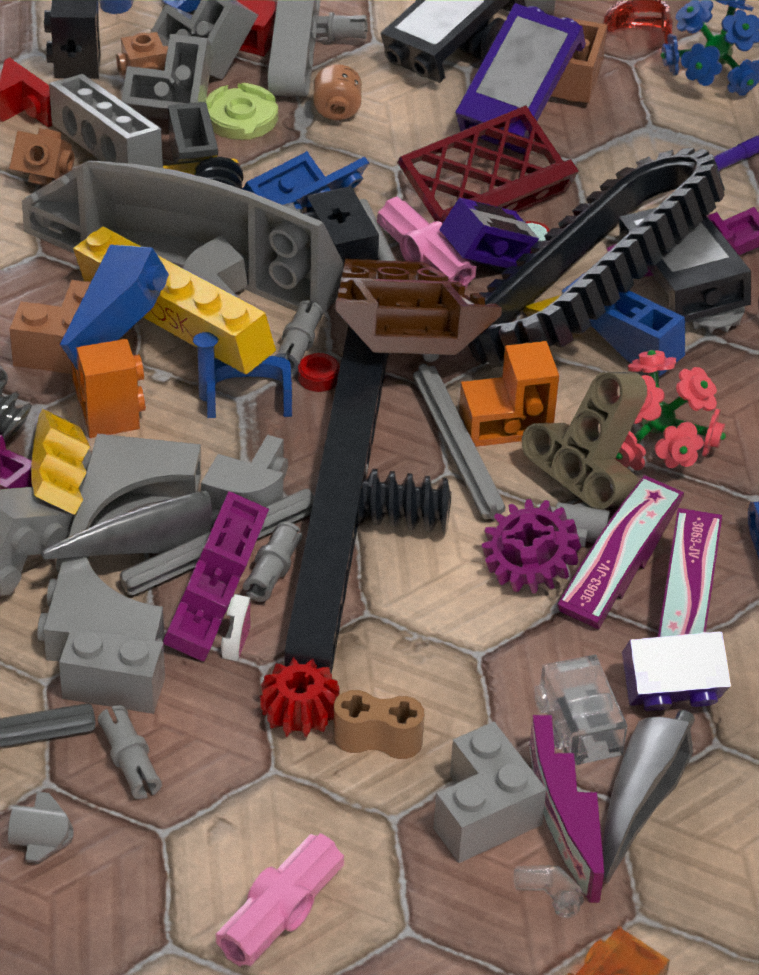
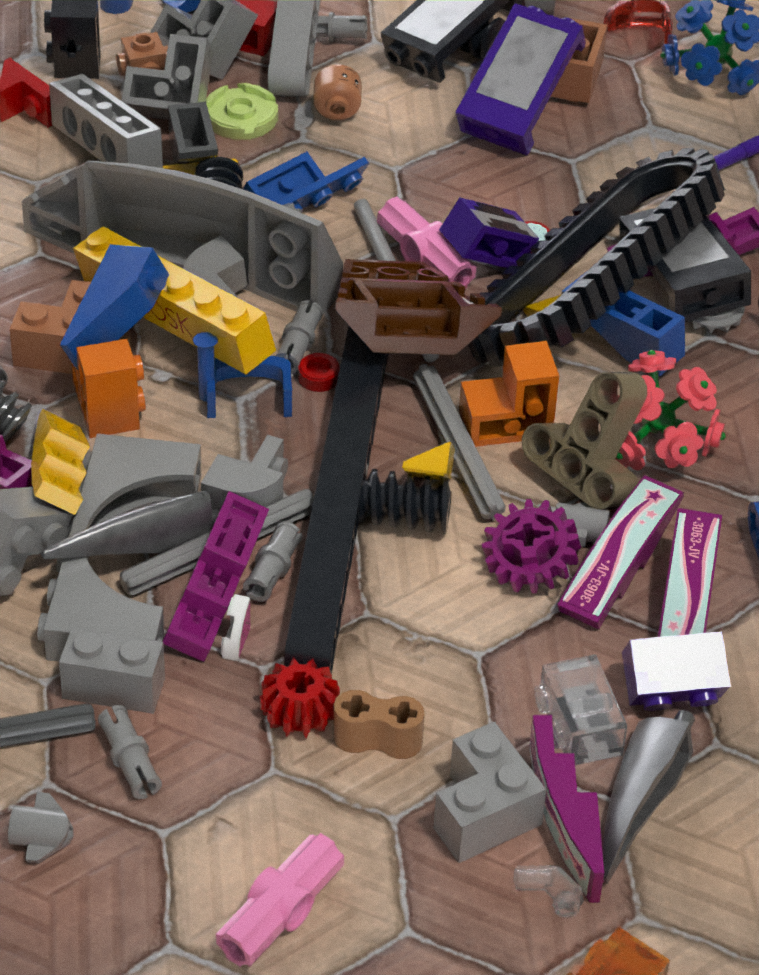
nougat brick [9,128,74,186] -> none
black brick [303,186,379,268] -> none
dark red fence [397,105,579,223] -> none
none -> yellow slope [402,442,455,480]

